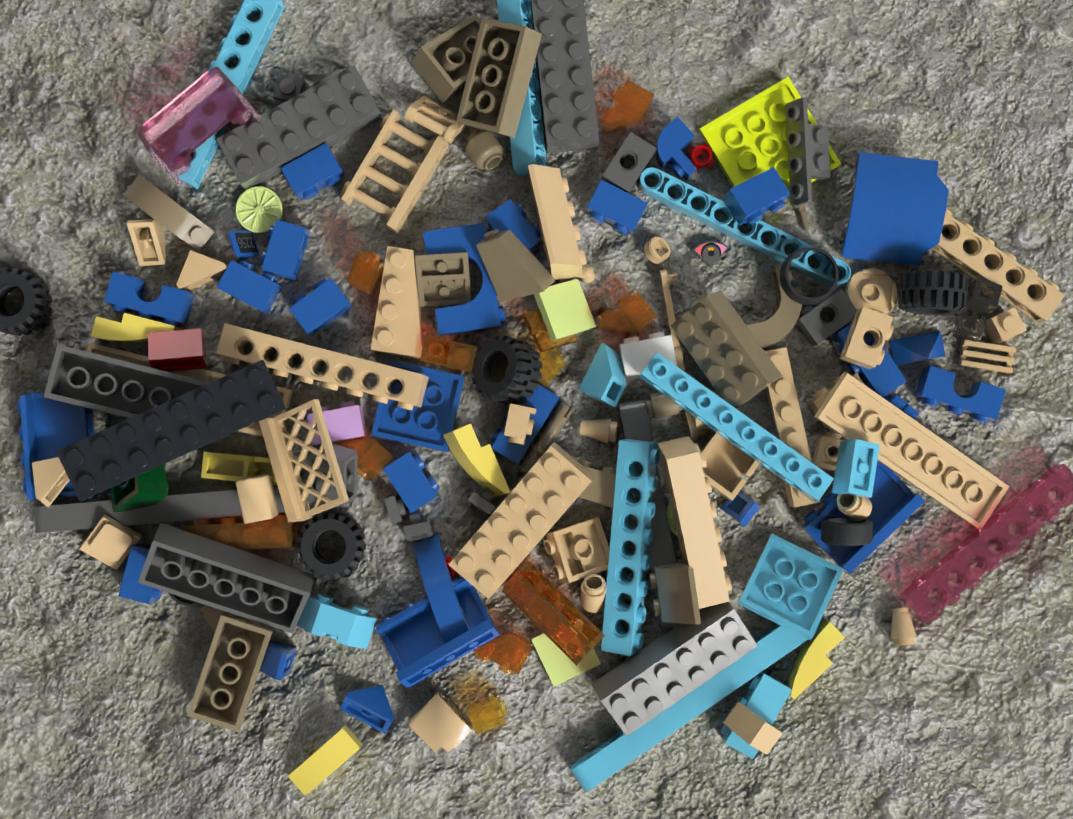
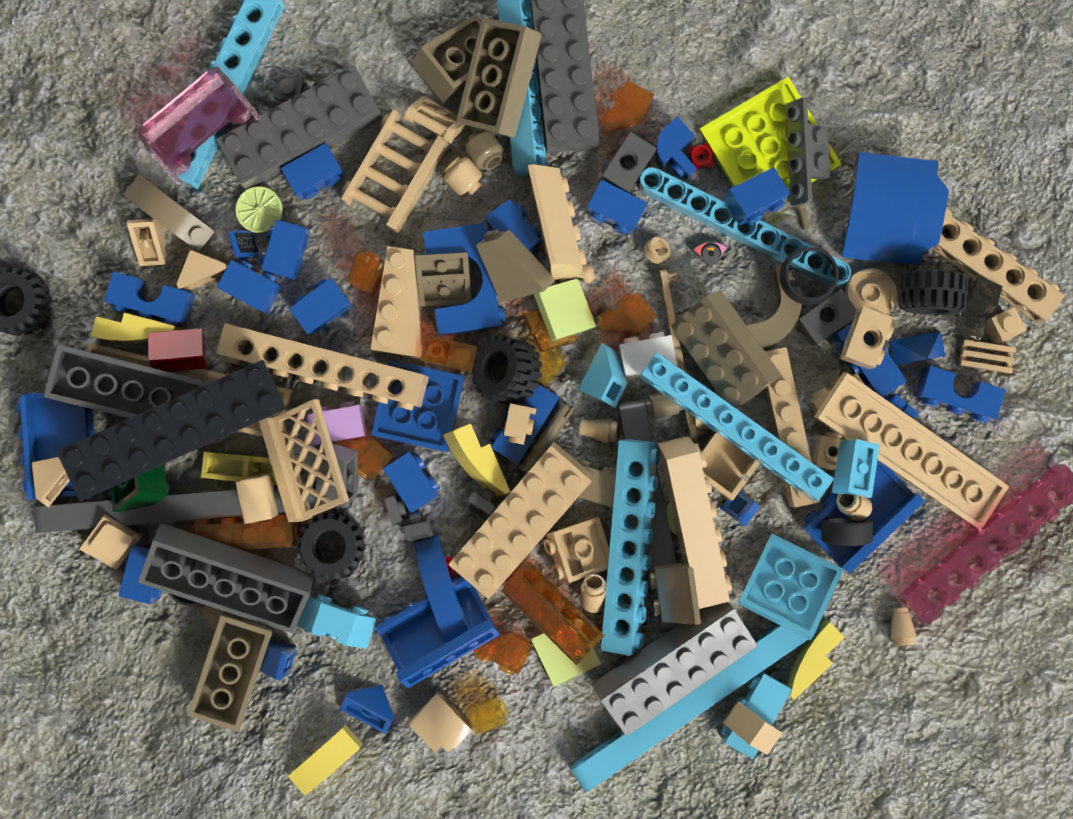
none -> tan head [443,156,482,195]

